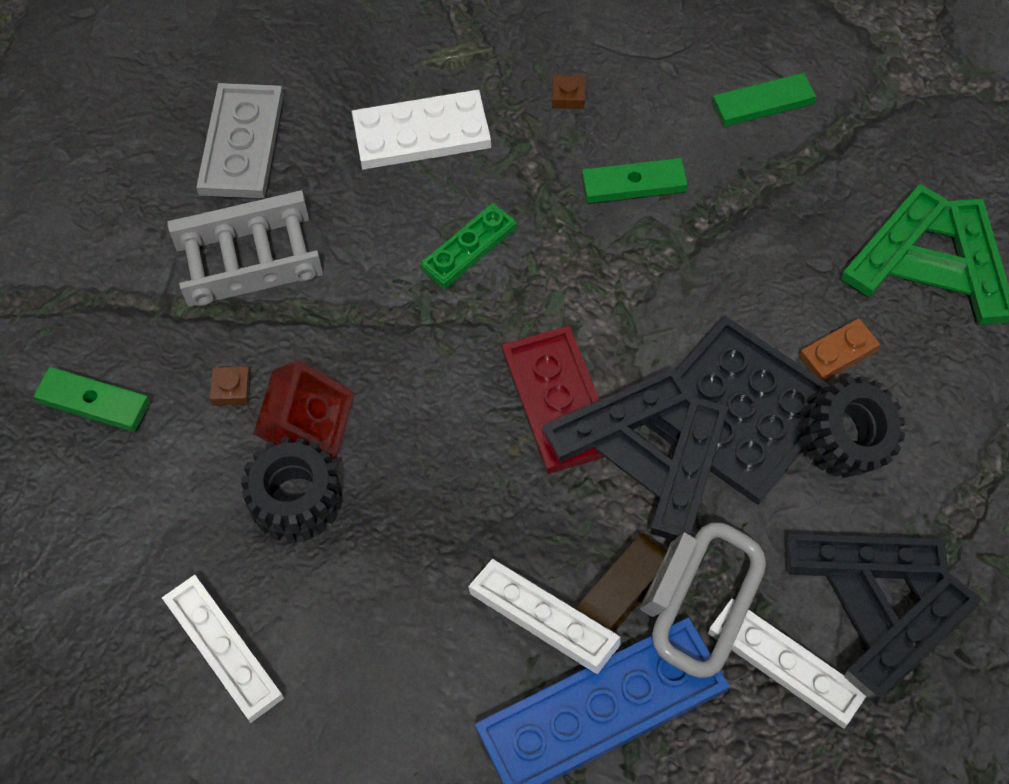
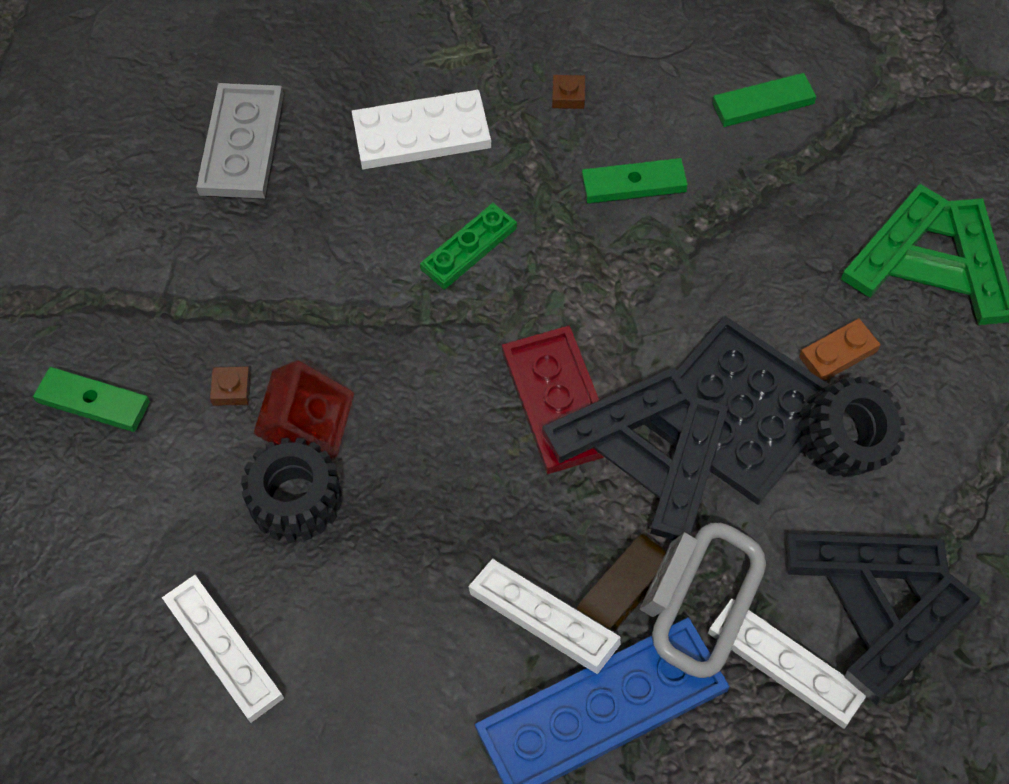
light grey fence [167,190,323,307] -> none

